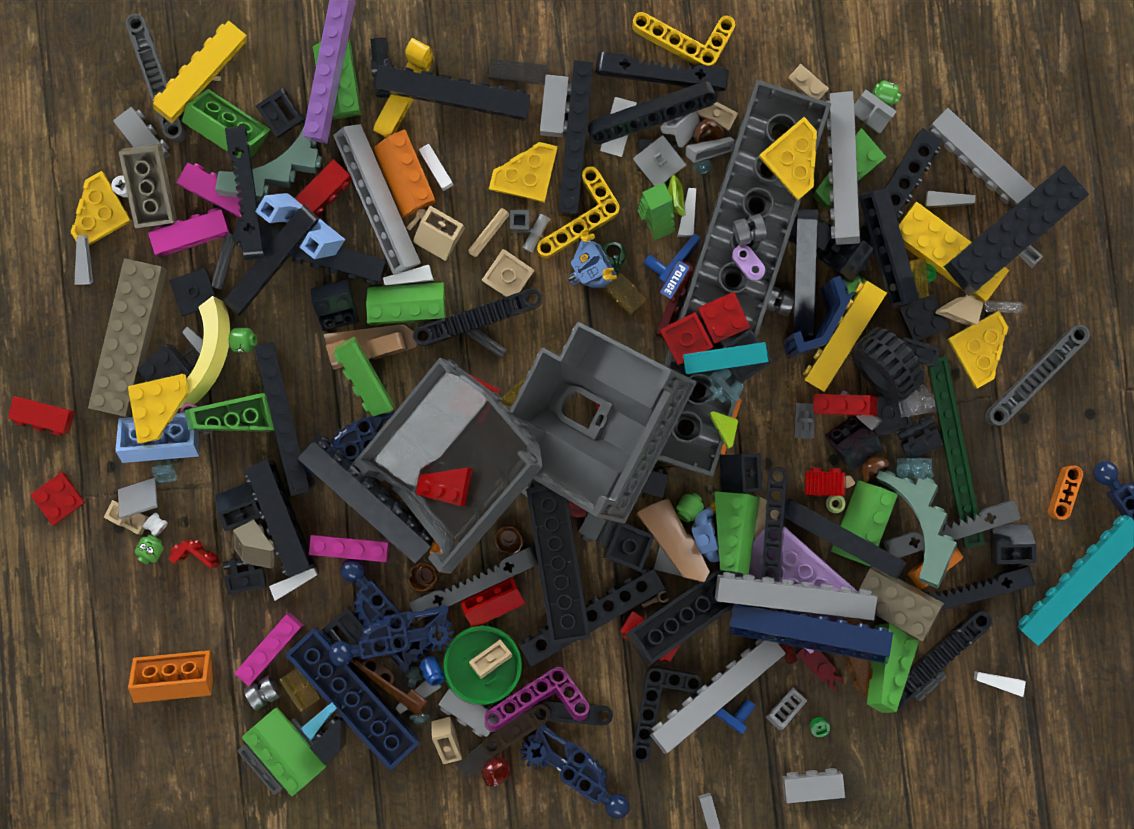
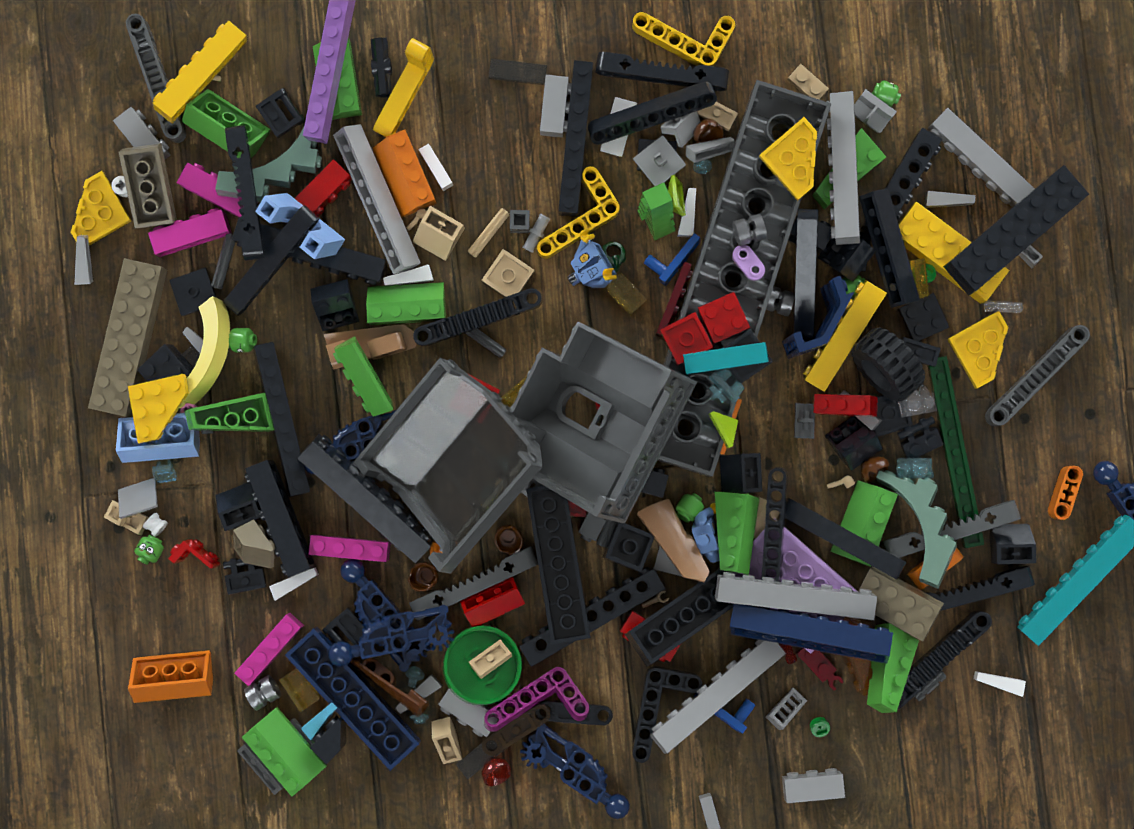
red brick [8,396,75,436] -> none
red plate [30,472,86,526] -> none
black brick [375,63,531,121] -> none
red wing [416,467,473,506] -> none
blue brick [419,656,444,686] -> none
yellow plate [489,142,558,203] -> none
tile [659,259,695,302] -> none
red brick [805,468,846,496] -> none
yellowish green plate [826,495,845,513] -> none
tan slope [936,295,984,325] -> none

